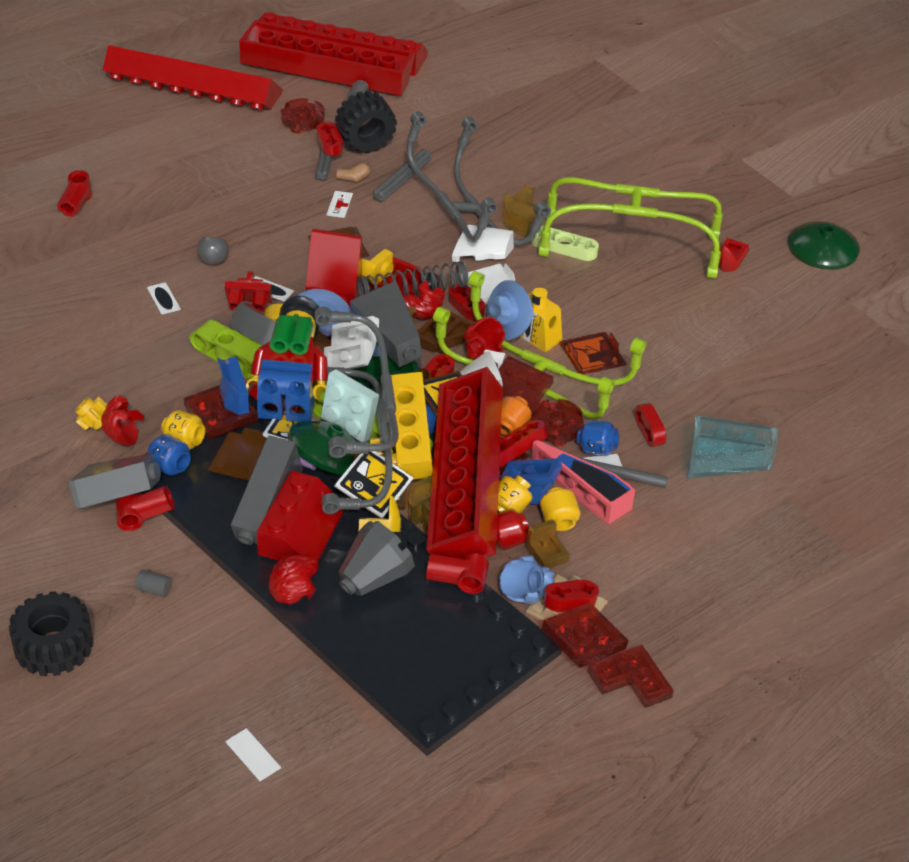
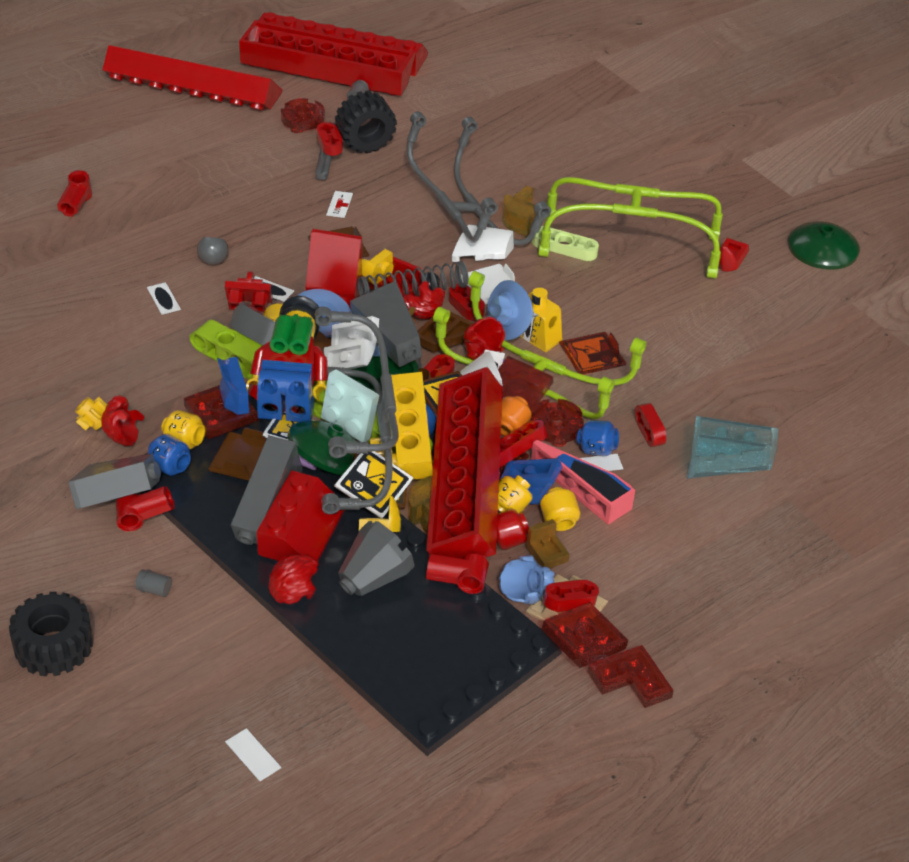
medium nougat arm [336,163,370,182] -> none
dark grey axle [373,149,432,202] -> none
dark grey bar [578,457,668,488] -> none

